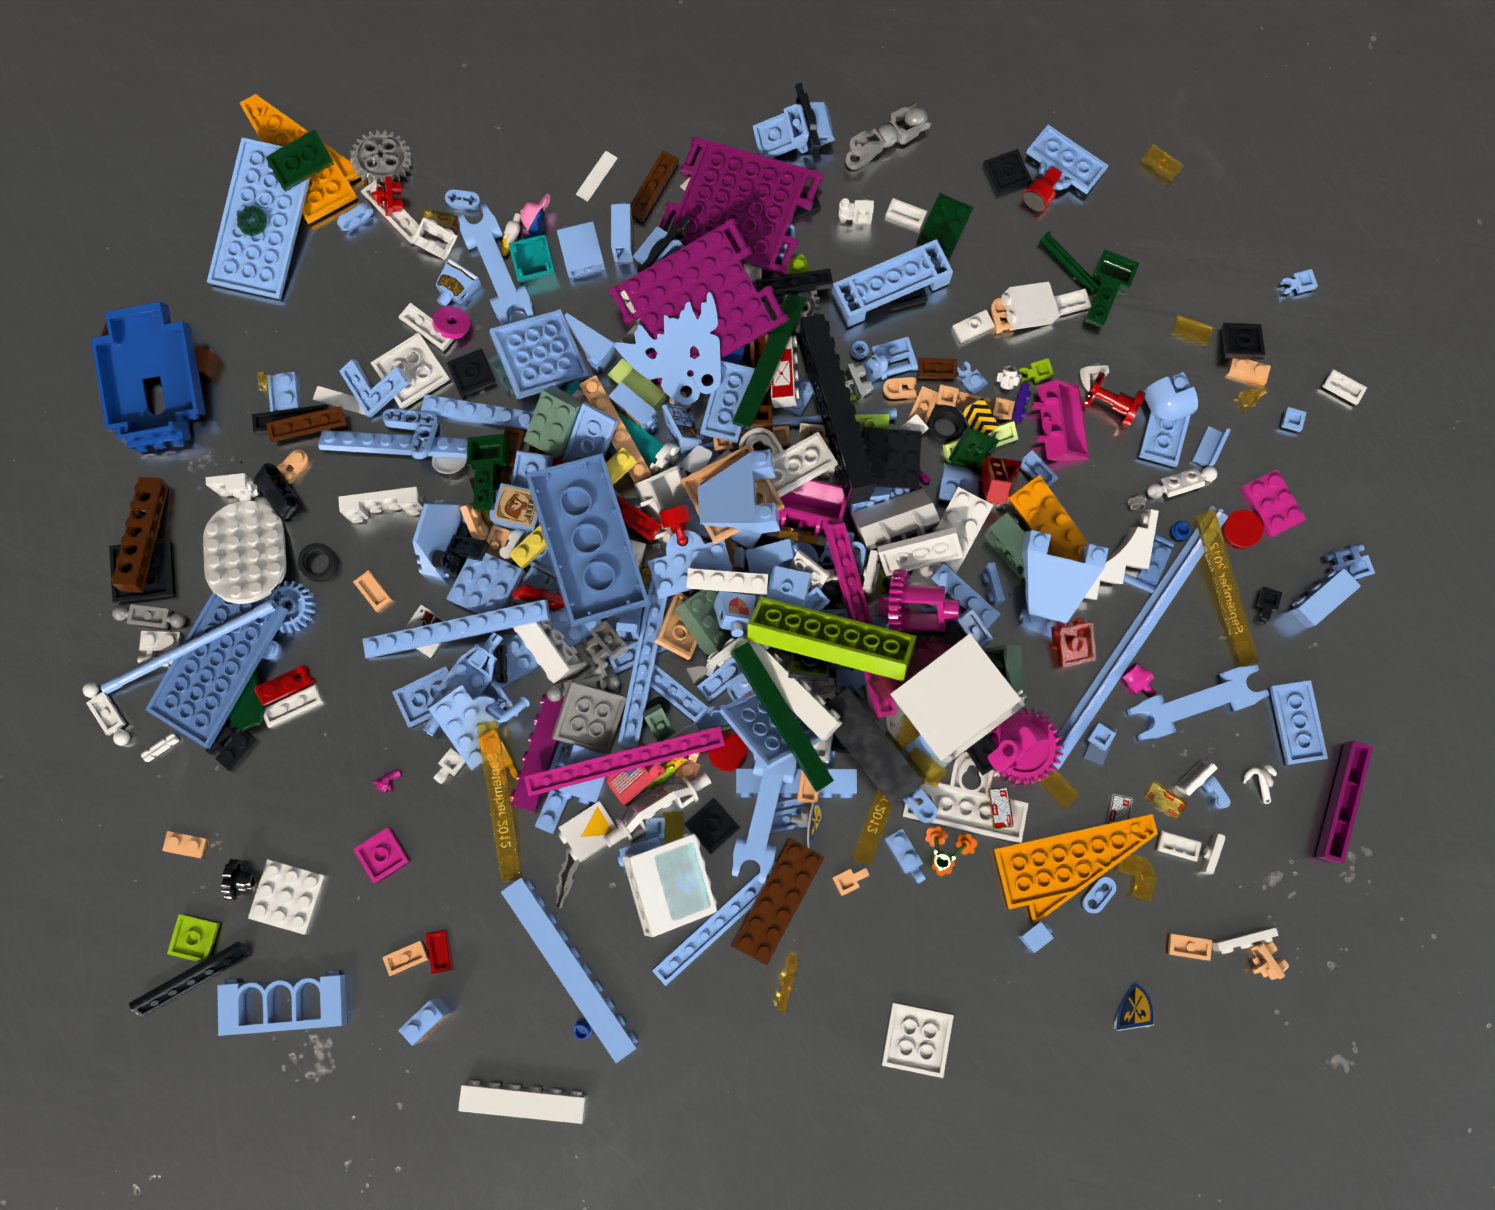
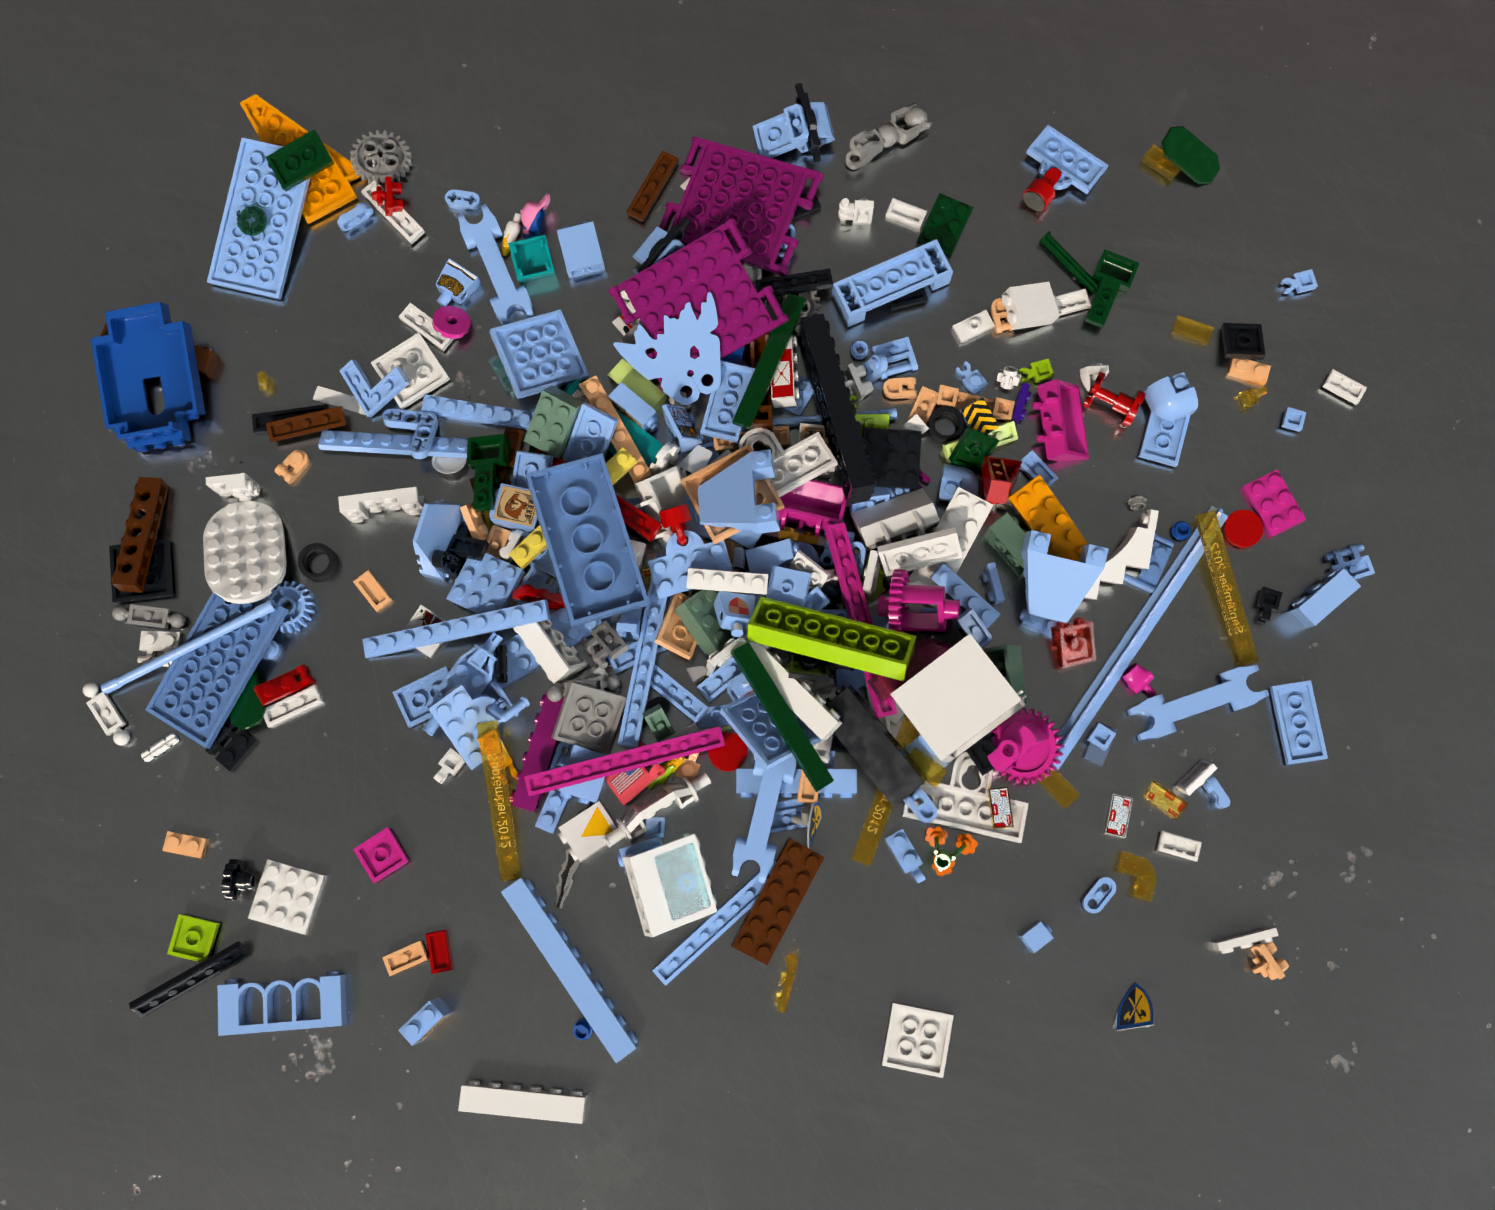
black beam [254,463,300,519] -> none
light blue plate [267,372,300,412] -> none
dark pink plate [372,769,400,792] -> none
white window [411,217,457,260] -> none
clear yellow tile [419,208,459,235] -> none
black plate [447,348,497,398] -> none
light blue slope [565,313,617,374] -> none
white sticker [576,151,617,201] -> none
light blue brick [611,202,633,262] -> none
clear yellow tile [663,811,685,853] -> none
black plate [684,798,740,855] -> none
lime plate [776,254,811,275] -> none
light nougat plate [833,868,869,896] -> none
reddish brown plate [918,358,957,379] -> none
black tile [983,149,1032,196] -> none
light orange wing [994,814,1158,924] -> none
white plate [1147,466,1218,499] -> none
light nougat plate [1167,934,1212,961] -> none
light blue panel [1192,426,1230,467] -> none
white plate [1200,834,1225,875] -> none
white piece [1243,764,1277,804] -> none
magenta brick [1316,740,1373,864] -> none
none -> sticker [612,314,634,336]
none -> dark green shield [1161,126,1220,184]

